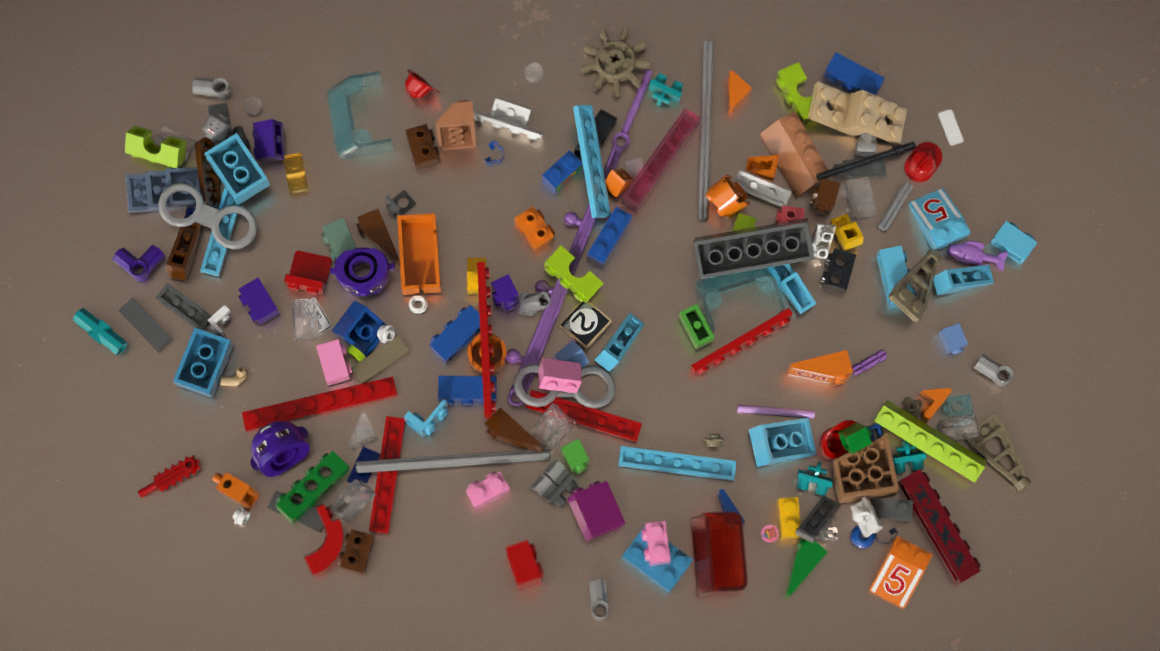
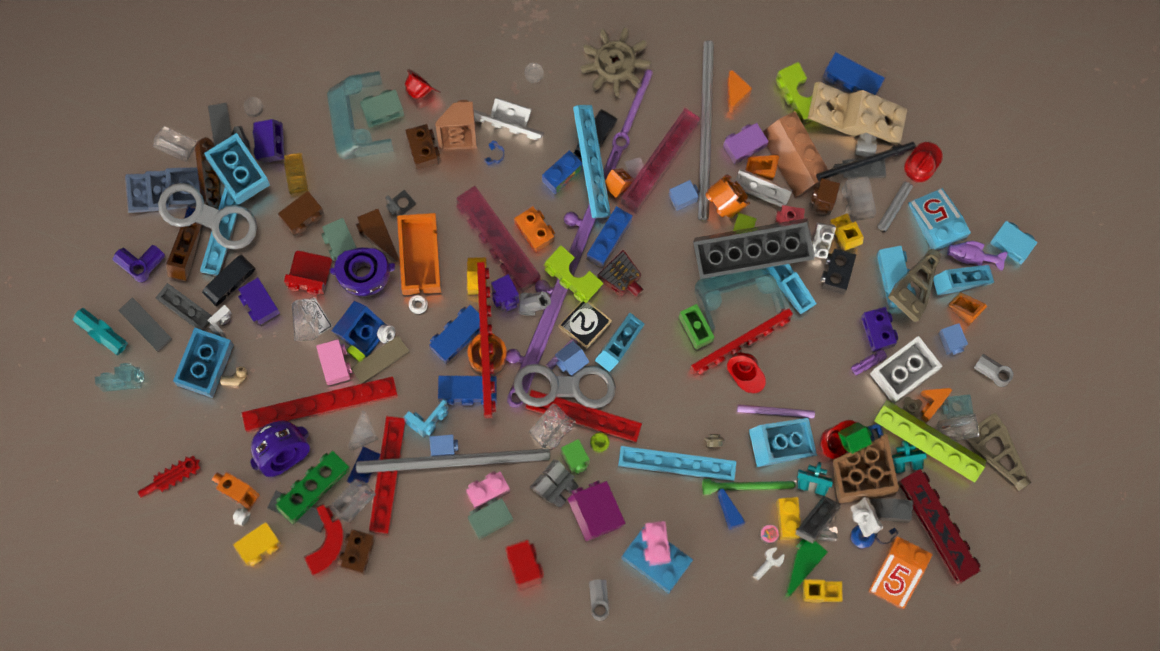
lime arch [125,125,187,168] -> none
light grey piece [192,77,232,100] -> none
light grey head [202,113,231,143] -> none
reddish brown slope [484,407,544,453] -> none
bright pink brick [538,358,582,393] -> none
teal hips [648,73,683,106] -> none
clear red windscreen [691,512,748,596] -> none
orange slope [786,350,853,385] -> none
white sticker [938,109,964,146] -> none
none -> clear light blue plate [95,363,145,392]
none -> black beam [202,254,256,306]
none -> yellow brick [233,522,281,566]
none -> reddish brown brick [278,191,324,235]
none -> sand green brick [360,89,404,127]
none -> medium blue brick [430,434,459,456]
none -> clear pink brick [456,186,541,293]
none -> sand green brick [468,498,513,540]
none -> lime tile [590,432,610,453]
none -> torso [597,250,644,297]
none -> medium blue brick [669,180,700,211]
none -> bright green piece [702,479,796,495]
none -> medium lavender brick [723,123,769,165]
none -> red piece [727,351,766,393]
none -> white bar [753,547,785,580]
none -> yellow brick [803,580,843,603]
none -> dark purple brick [861,307,898,353]
none -> white brick [870,336,943,404]
none -> orange slope [948,292,987,325]

